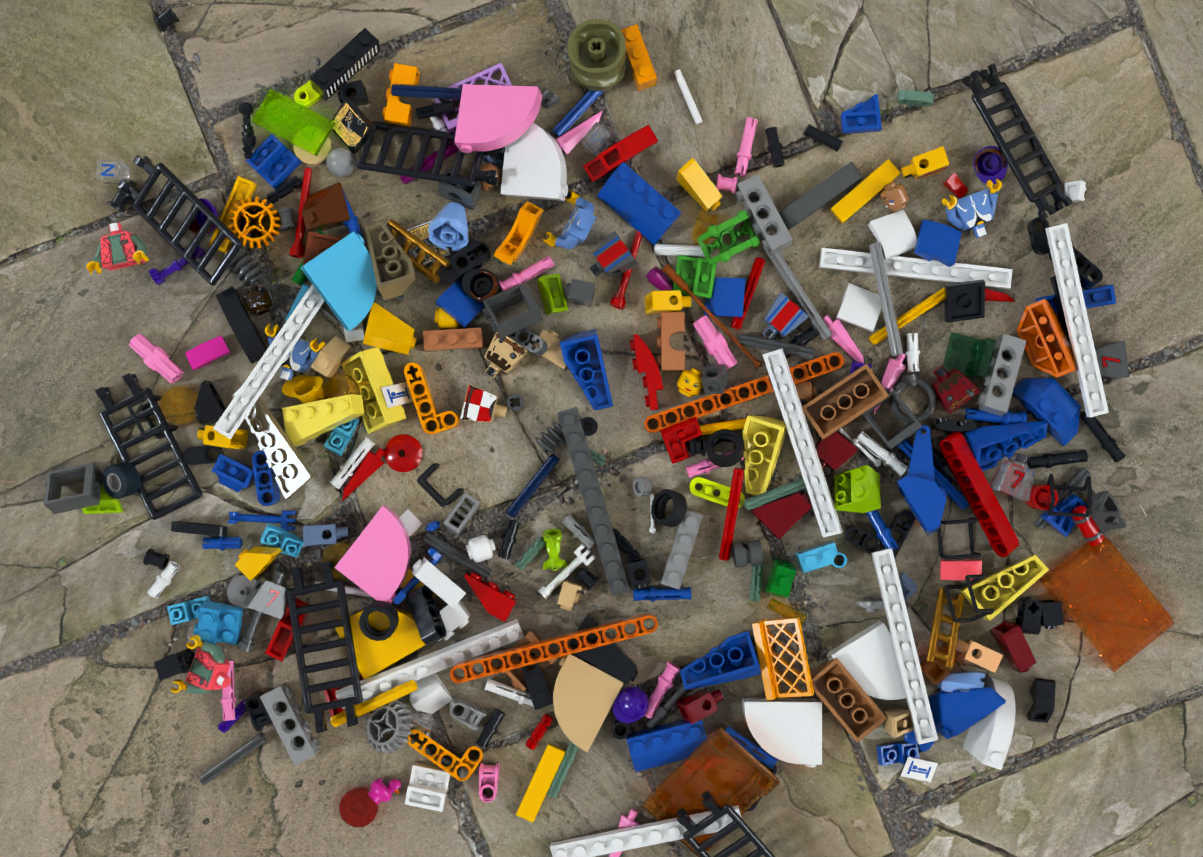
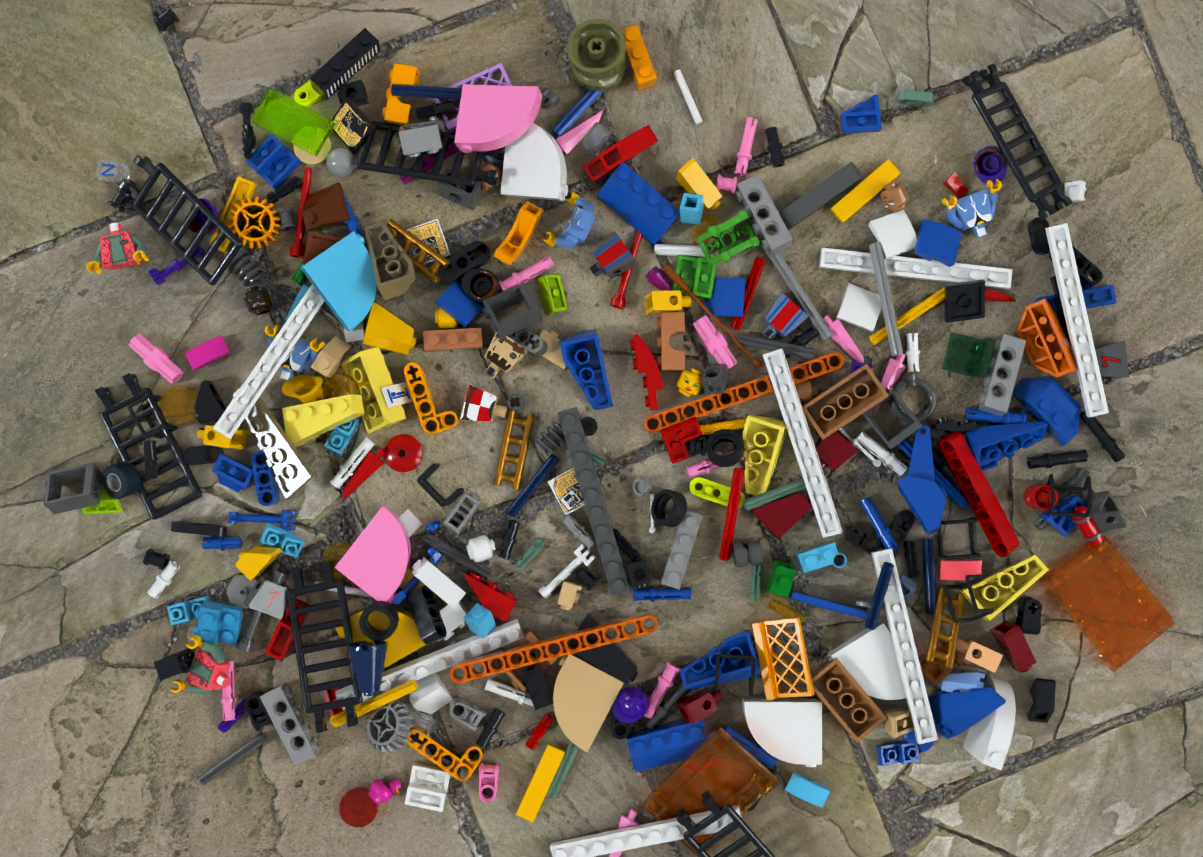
black slope [216,286,267,364] -> none
sand blue torso [303,523,349,546] -> none
light blue cone [428,202,469,251] -> none
lime animal [542,529,567,571] -> none
dark grey brick [565,278,595,307] -> none
black pin [803,124,843,152] -> none
lime slope [834,465,881,513] -> none
yellow torso [901,146,949,180] -> none
white sticker [901,757,938,782] -> none
dark red torso [932,365,980,414] -> none
clear torso [989,453,1035,502] -> none
black brick [1036,599,1064,629] -> none
none -> black axle [142,440,159,479]
none -> dark blue cone [348,640,388,696]
none -> light grey slope [398,119,443,157]
none -> medium azure brick [464,603,496,639]
none -> pearl gold bar [493,410,534,490]
none -> tile [548,468,585,515]
none -> medium azure brick [680,193,704,225]
none -> black piece [714,654,755,695]
none -> medium azure slope [785,772,831,807]
none -> blue tile [789,590,868,619]
none -> dark blue axle [865,562,894,630]
none -> black axle [904,540,920,578]
none -> dark blue axle [922,538,937,615]

